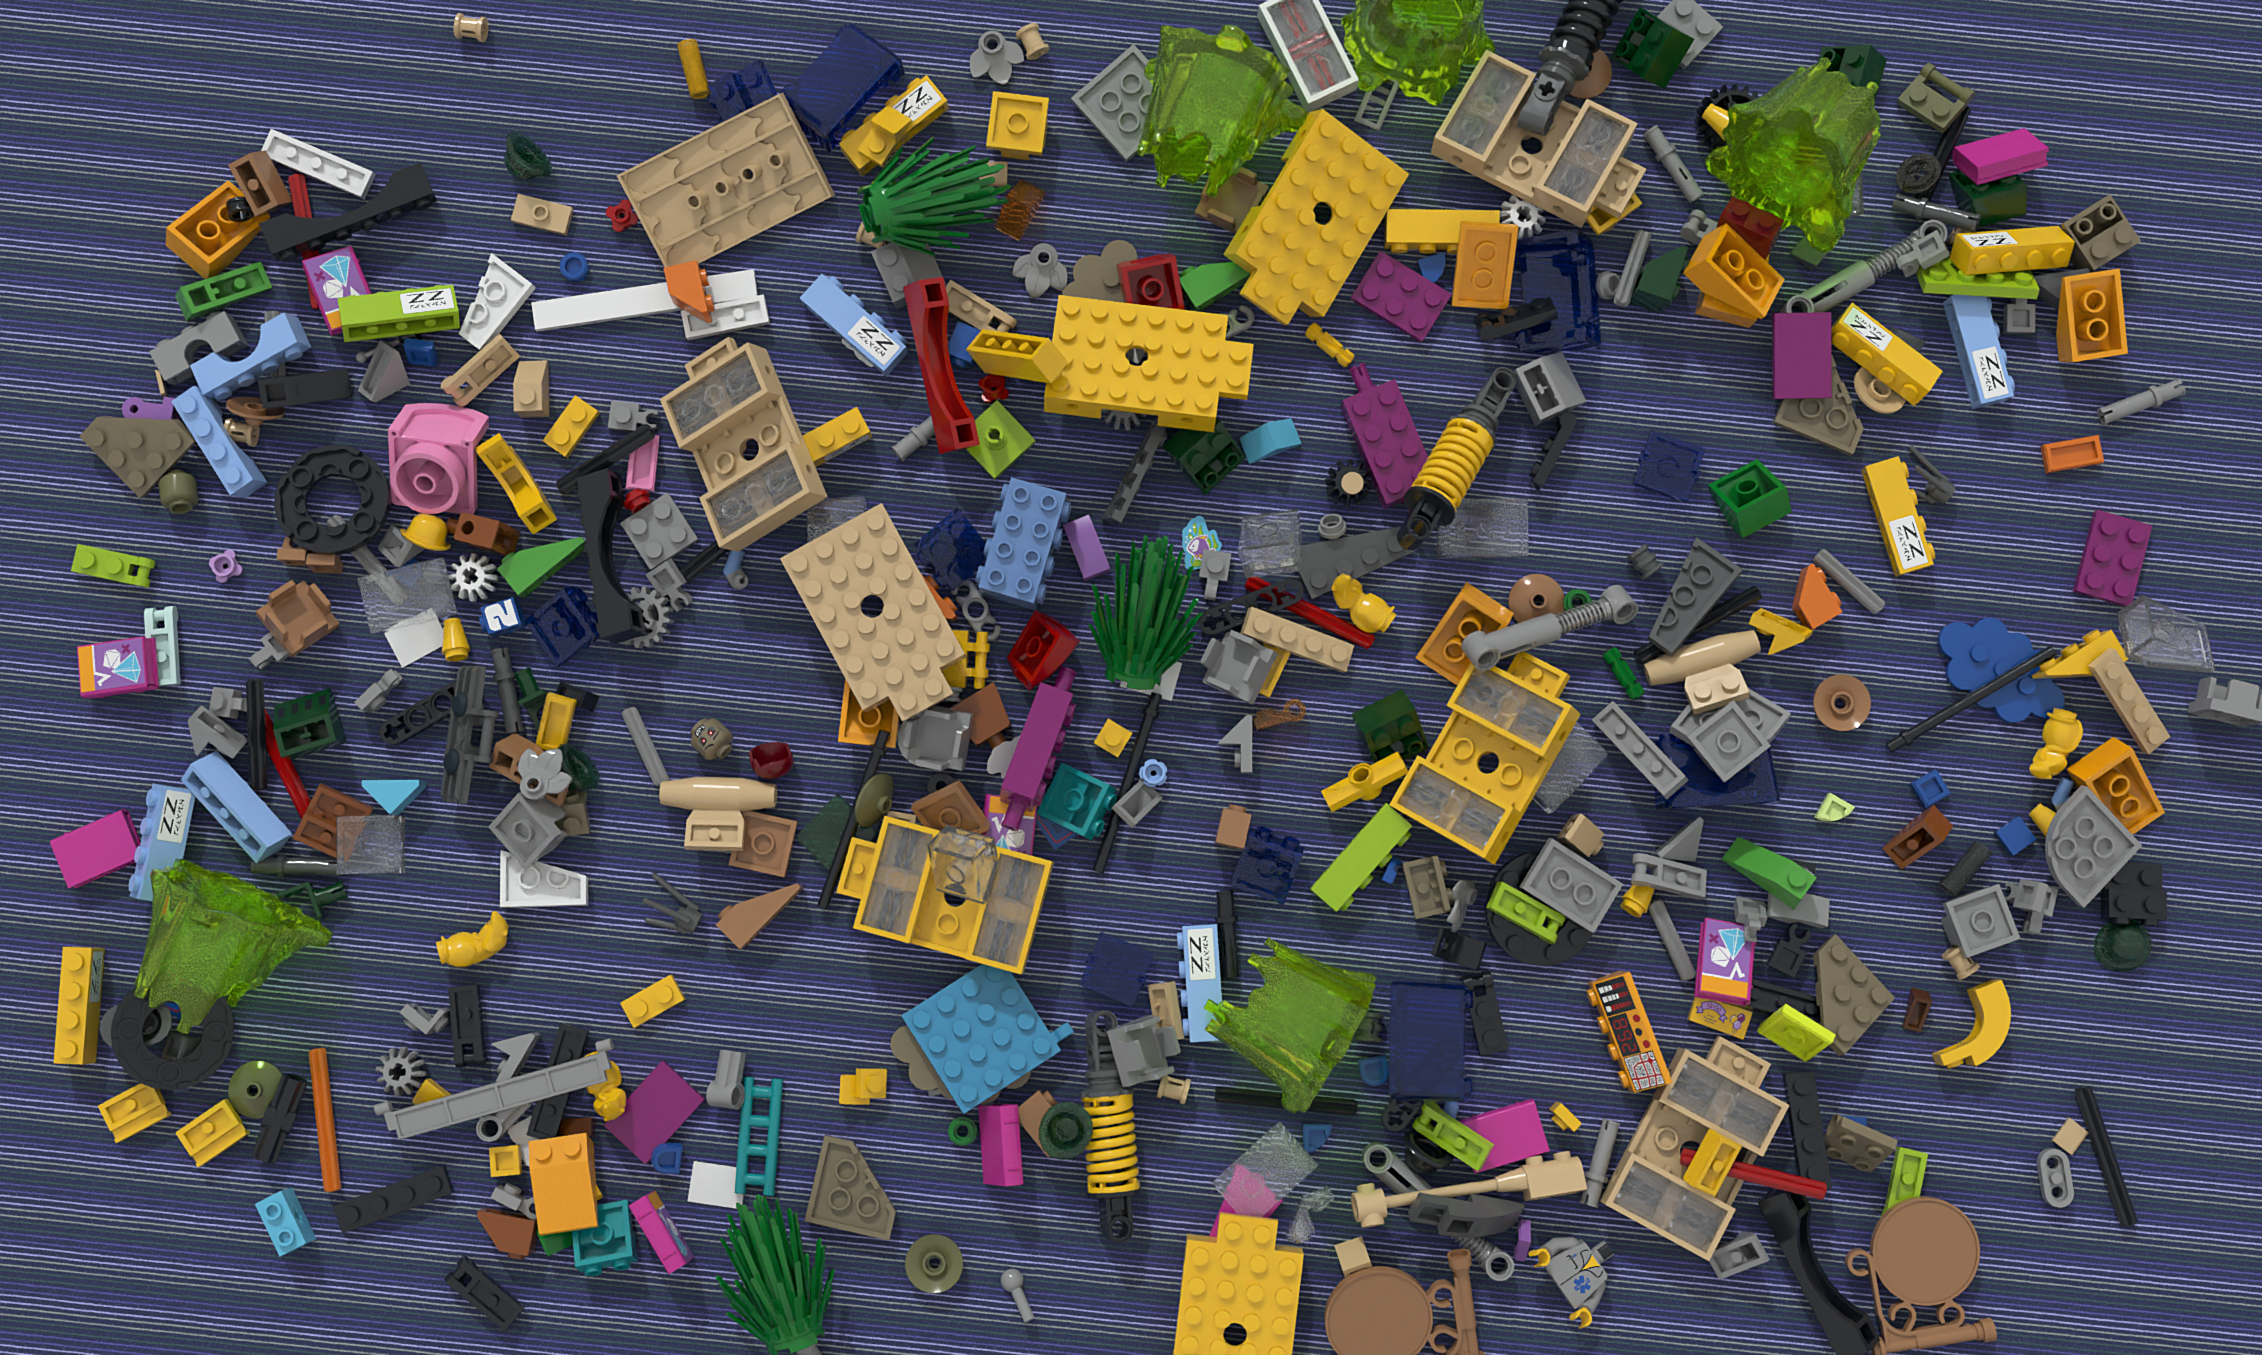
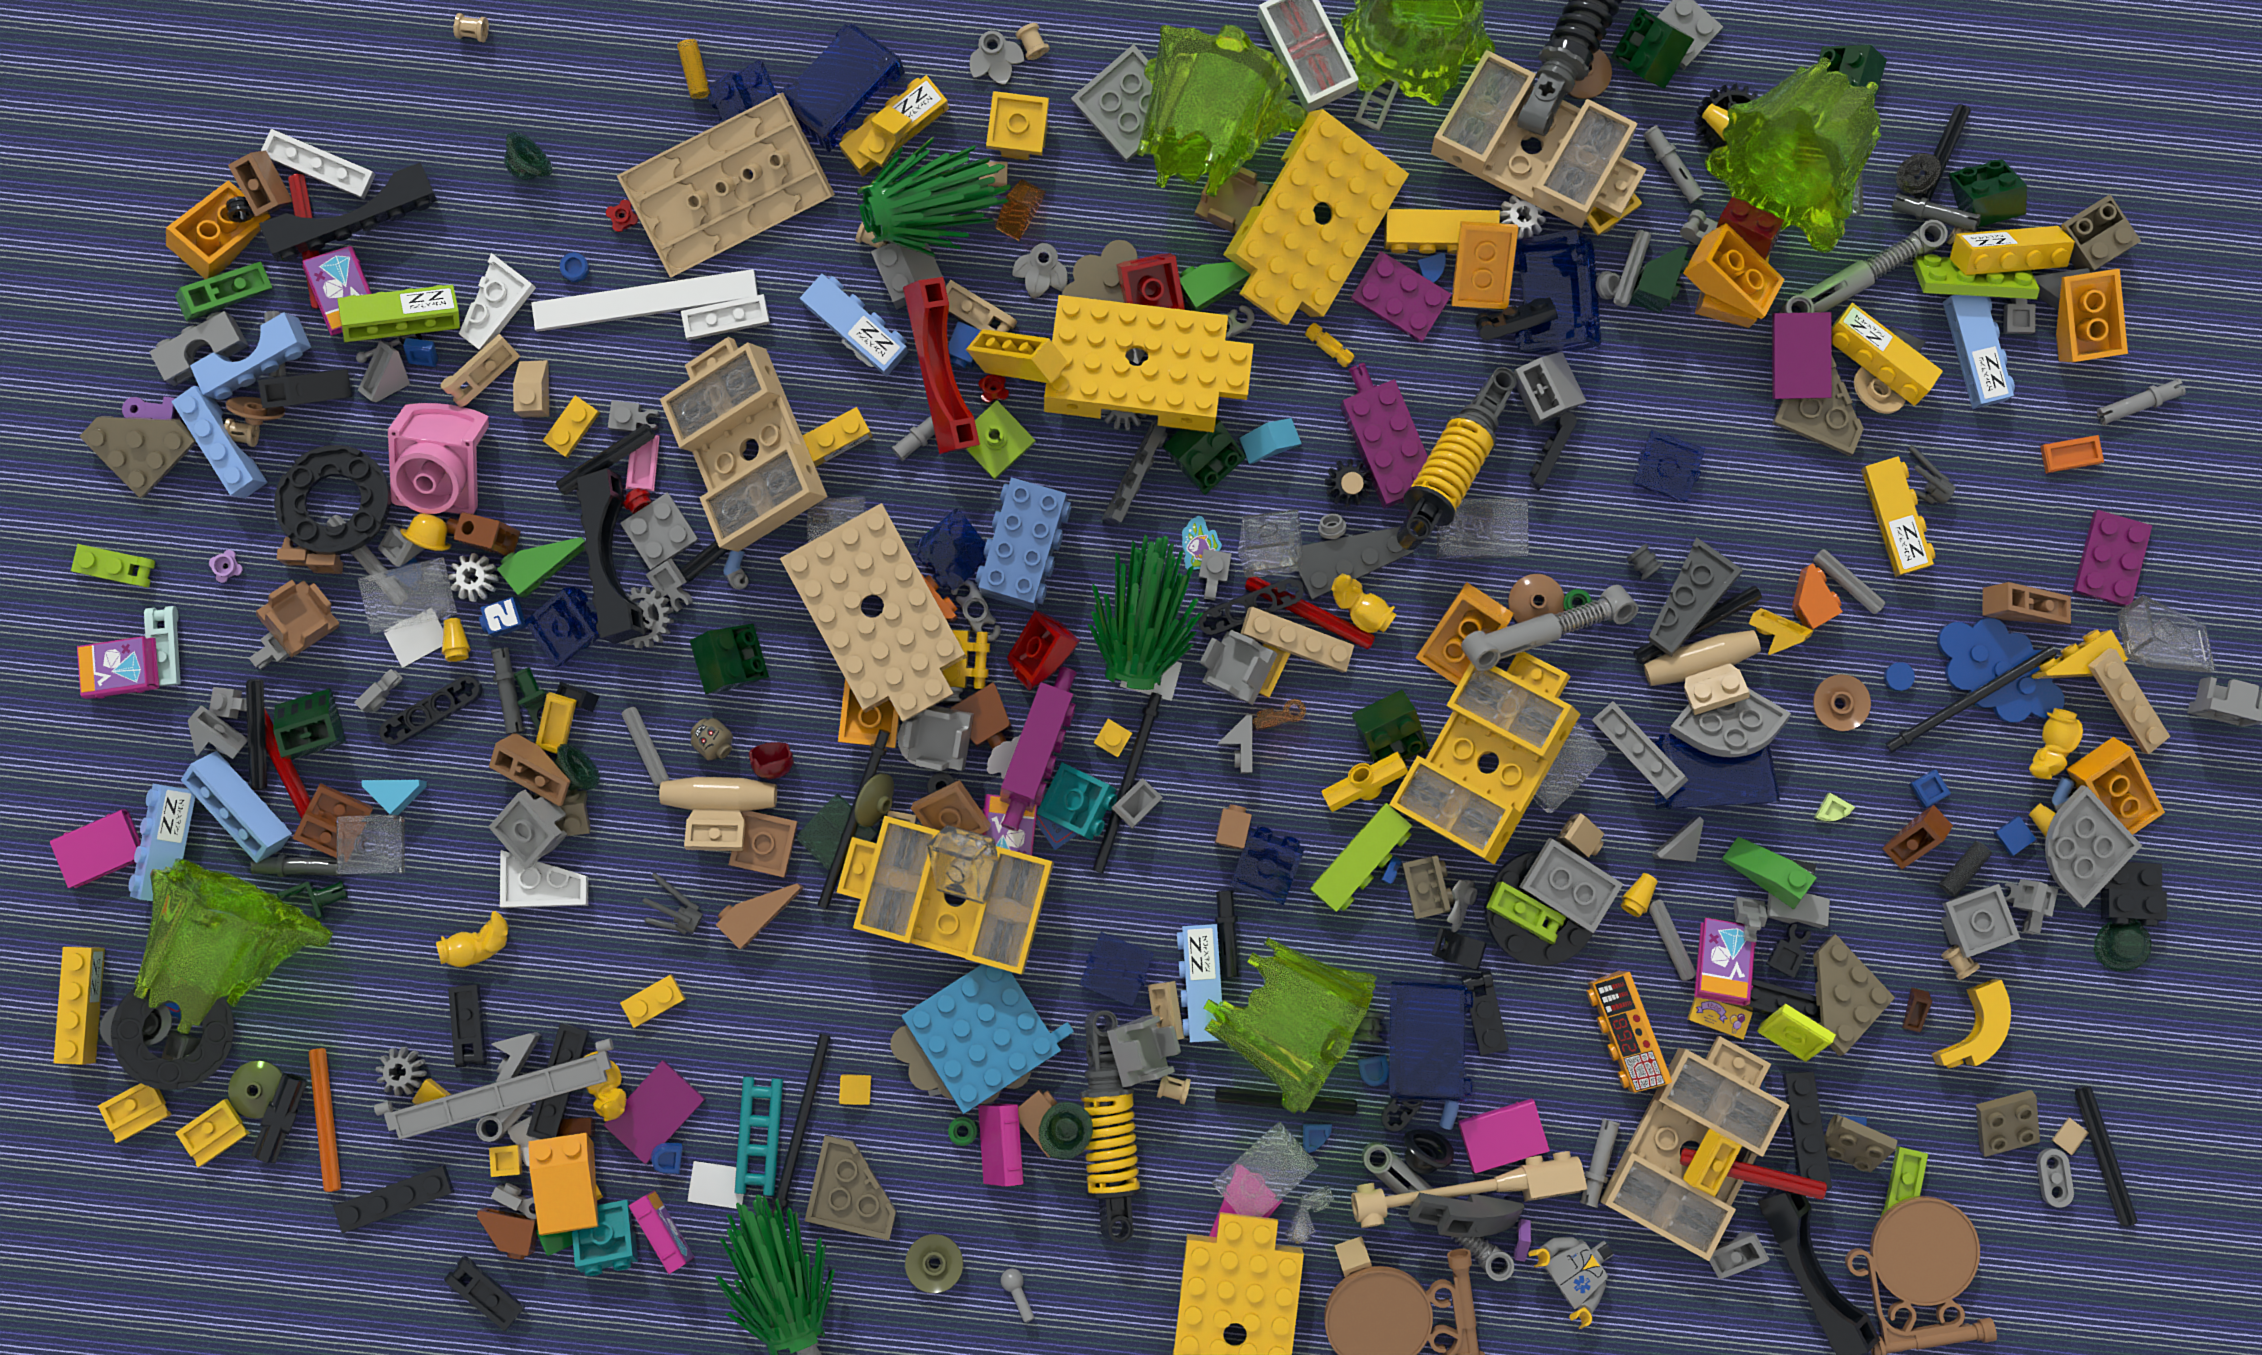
tan piece [155,370,168,397] -> none
olive head [158,469,199,514] -> none
medium azure brick [255,1187,316,1257] -> none
light grey bracket [400,1003,450,1035] -> none
dark grey piece [440,666,499,804] -> none
yellow arch [475,433,557,535] -> none
tan plate [511,194,574,236] -> none
light grey plate [518,749,572,800] -> none
orange slope [664,260,715,323] -> none
light grey piece [706,1050,746,1110] -> none
yellow plate [855,1068,887,1098] -> none
medium lavender slope [1063,515,1111,581] -> none
light blue plate [1139,759,1167,787] -> none
lime plate [1412,1100,1494,1171] -> none
yellow plate [1549,1101,1582,1132] -> none
green axle [1603,647,1644,700] -> none
light grey plate [1631,853,1707,900] -> none
light grey panel [1686,700,1771,782] -> none
green slope [1708,459,1792,538] -> none
slope [1790,232,1833,271] -> none
light grey plate [1896,230,1950,277] -> none
olive plate [1897,62,1976,134] -> none
dark pink piece [1952,128,2049,185] -> none
none -> dark green slope [689,623,769,695]
none -> black bar [771,1033,831,1217]
none -> blue tile [1884,662,1915,691]
none -> dark tan plate [1976,1090,2040,1157]
none -> medium nougat slope [1983,582,2071,625]

